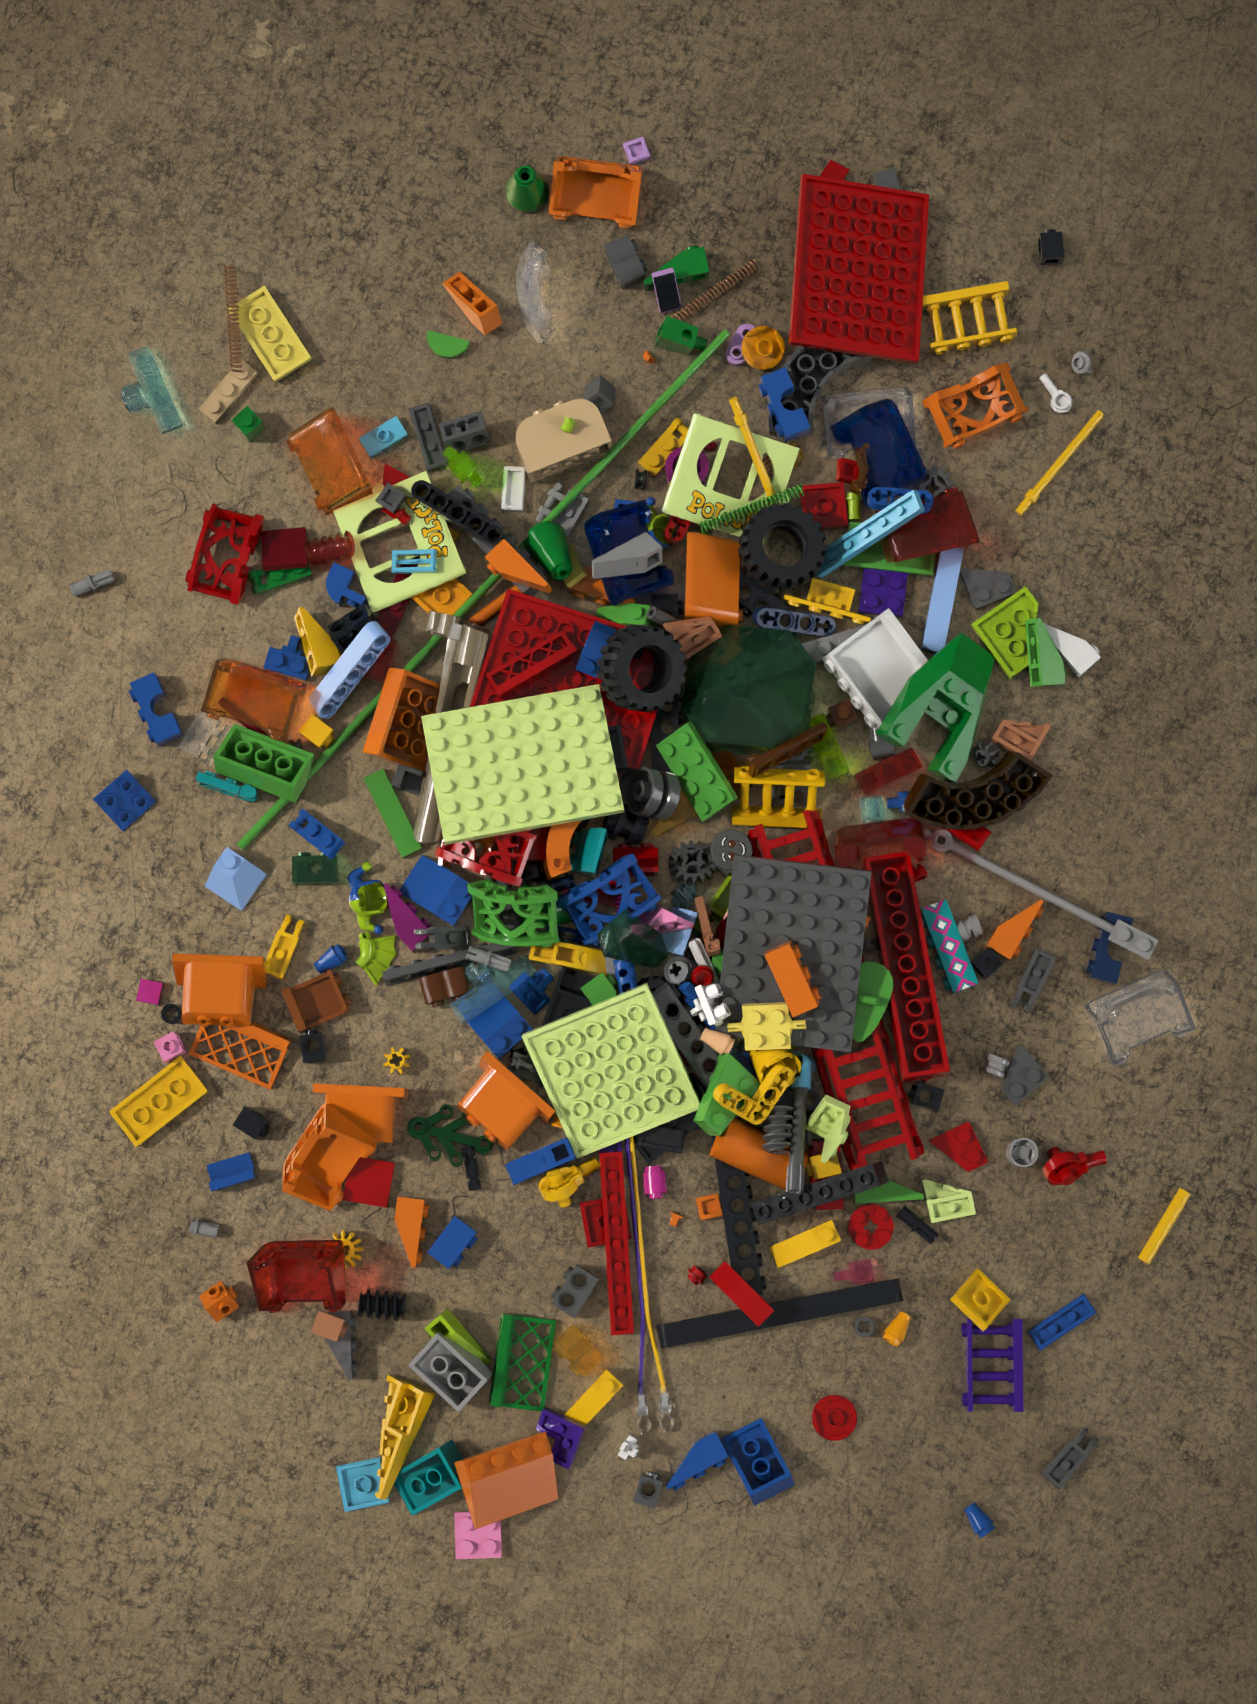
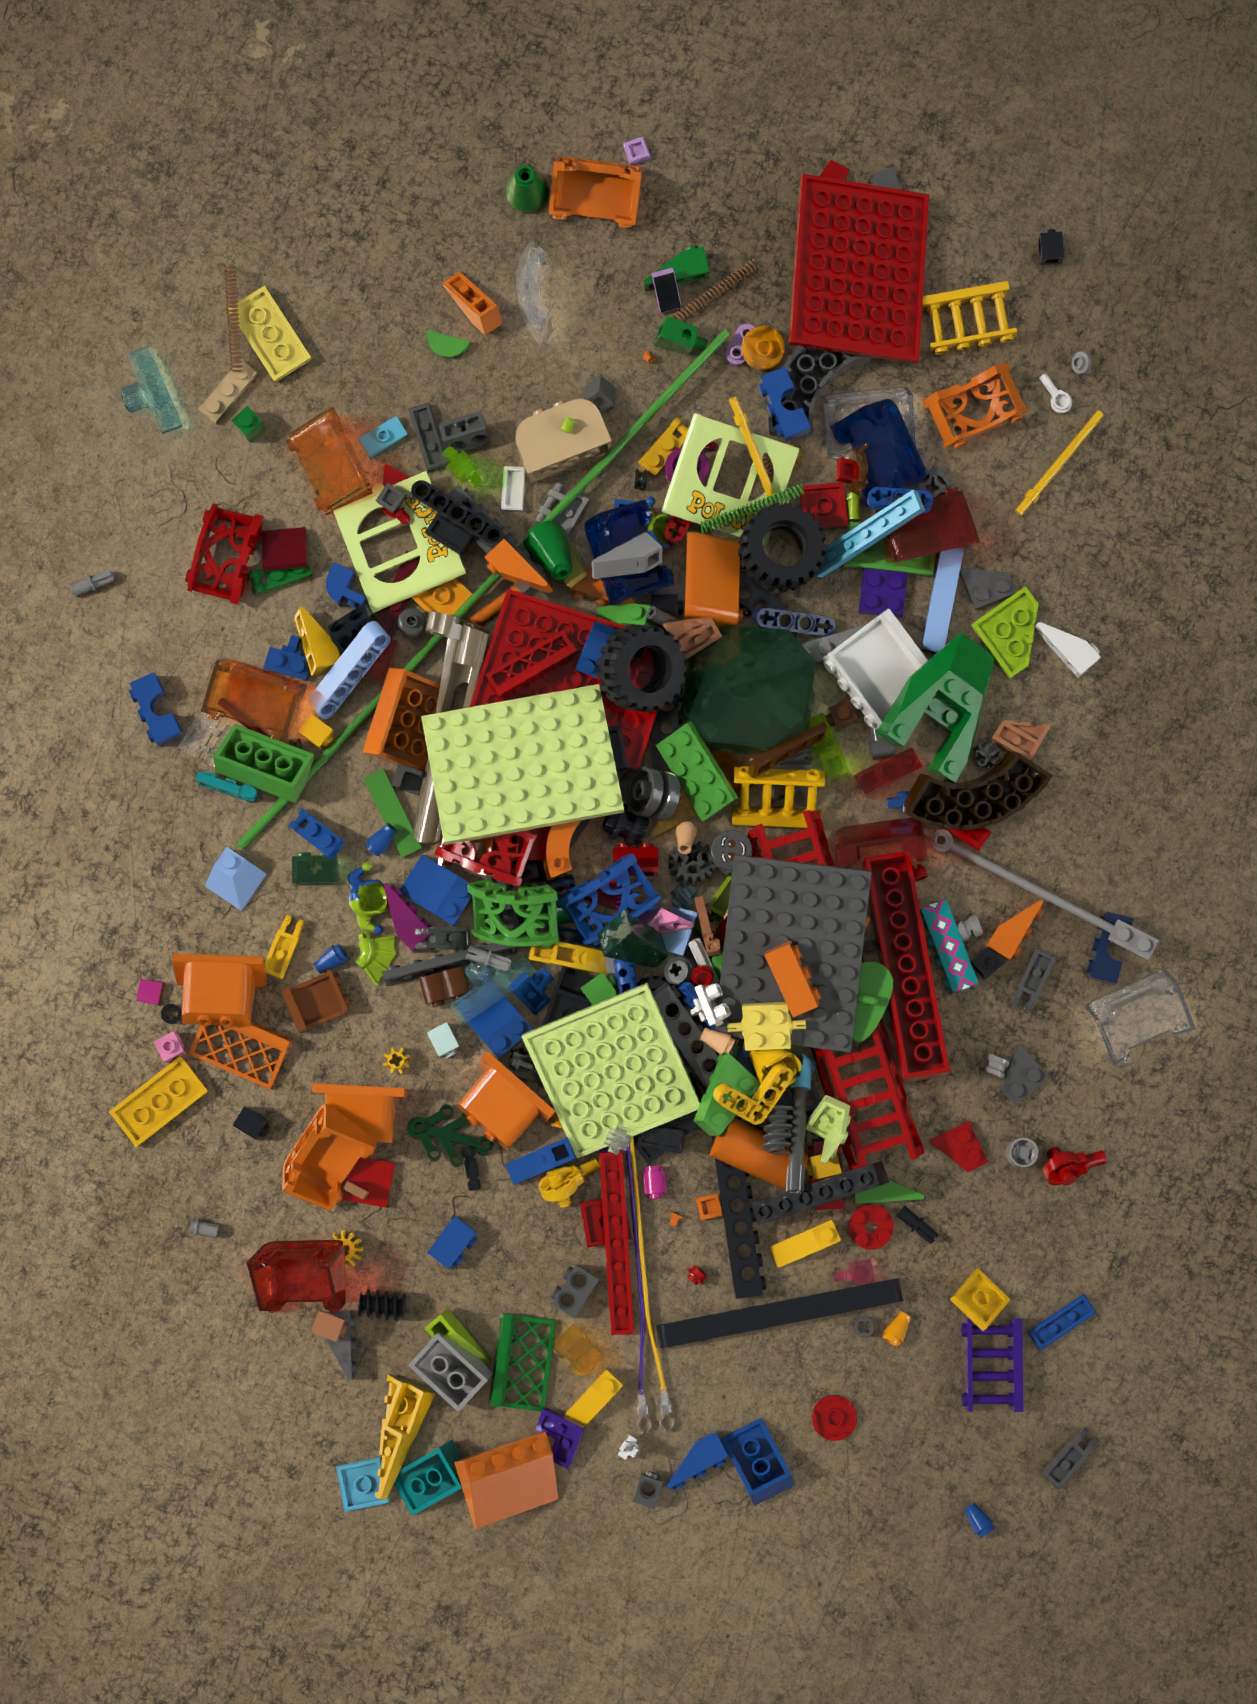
blue hinge [93,769,156,831] -> none
orange brick [199,1280,239,1322] -> none
blue panel [207,1153,257,1191] -> none
black brick [300,1029,328,1064] -> none
clear red piece [304,530,355,567] -> none
medium azure tile [392,549,437,574] -> none
orange slope [394,1196,429,1268] -> none
bright pink plate [454,1511,502,1559] -> none
teal slope [569,828,608,879] -> none
dark grey brick [604,235,648,288] -> none
red slope [709,1261,774,1327] -> none
yellow bracket [784,578,871,625] -> none
clear light blue brick [858,795,885,823] -> none
black brick [908,1082,945,1112] -> none
yellowish green wing [922,1179,976,1223] -> none
bright green slope [1025,618,1066,687] -> none
yellow piece [1138,1188,1191,1265] -> none
none -> medium nougat tile [344,1181,369,1199]
none -> blue cone [366,823,397,856]
none -> dark grey head [397,608,427,639]
none -> black tile [424,514,474,557]
none -> light aqua brick [427,1022,460,1059]
none -> clear gear [604,1125,631,1155]
none -> light nougat cone [675,822,698,854]

